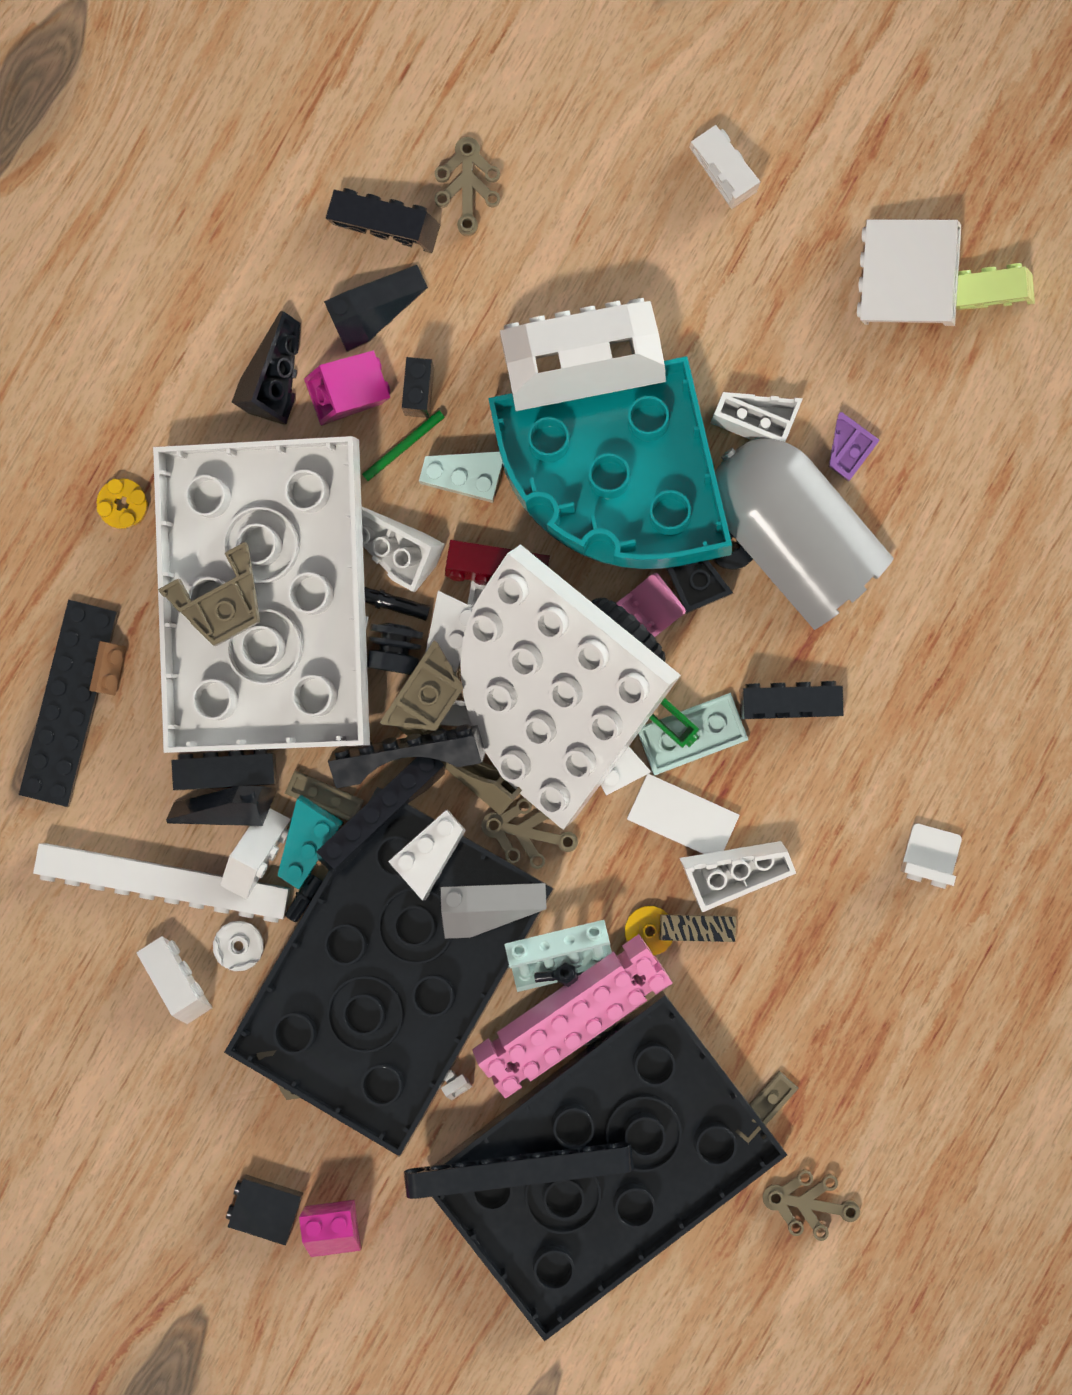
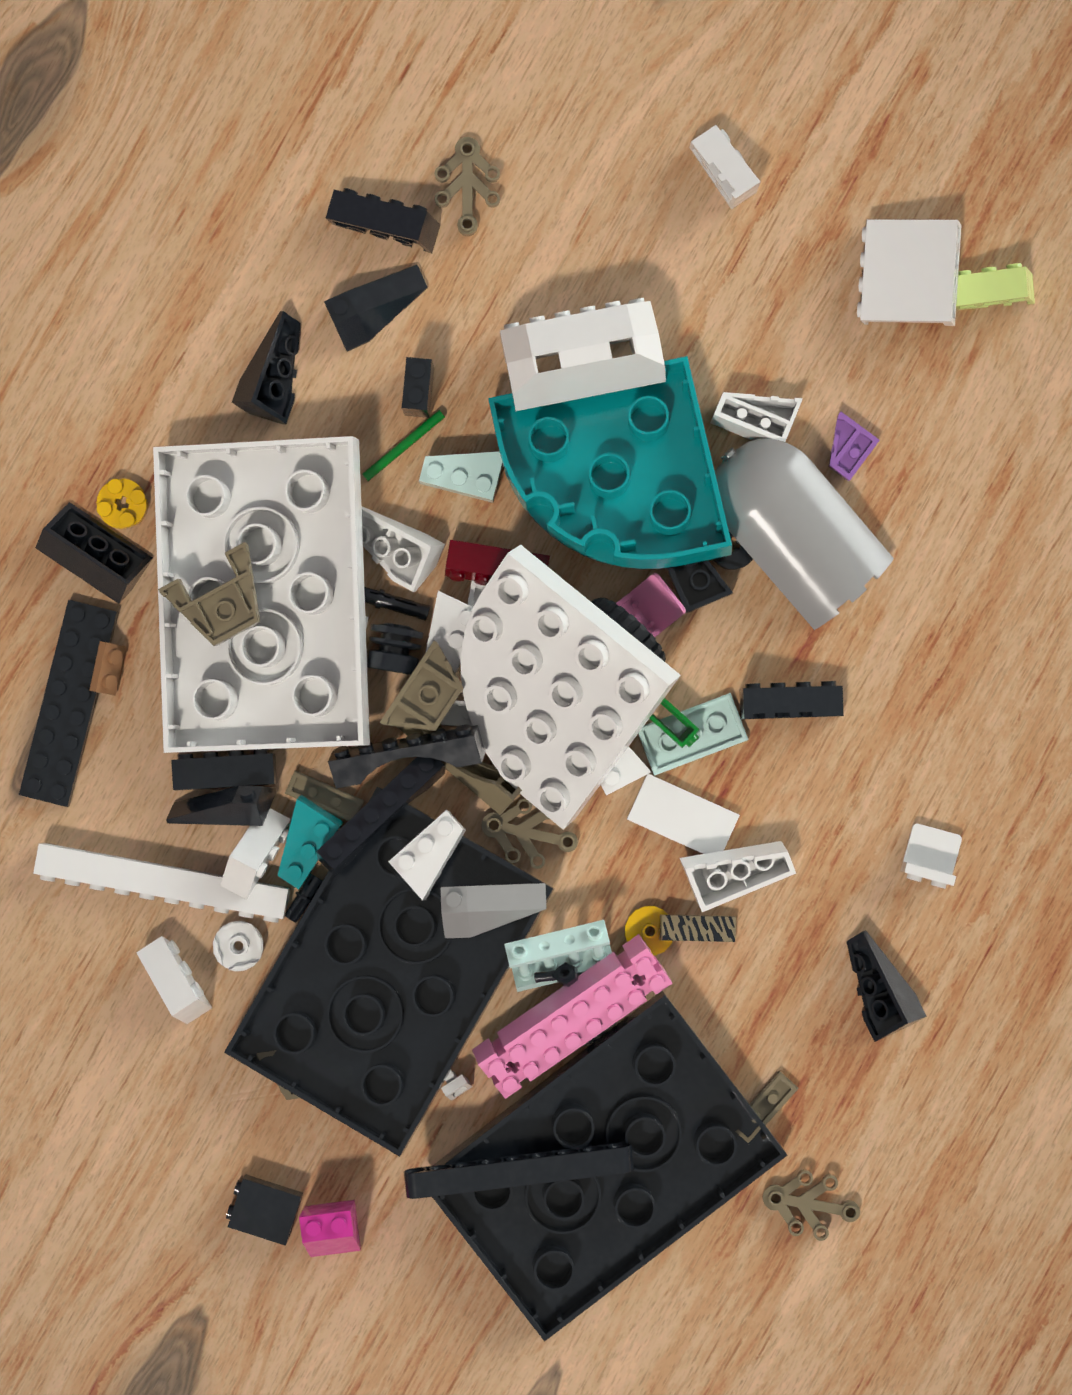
dark pink slope [304,350,391,426] -> none
none -> black slope [35,502,153,604]
none -> black wedge [846,930,927,1042]

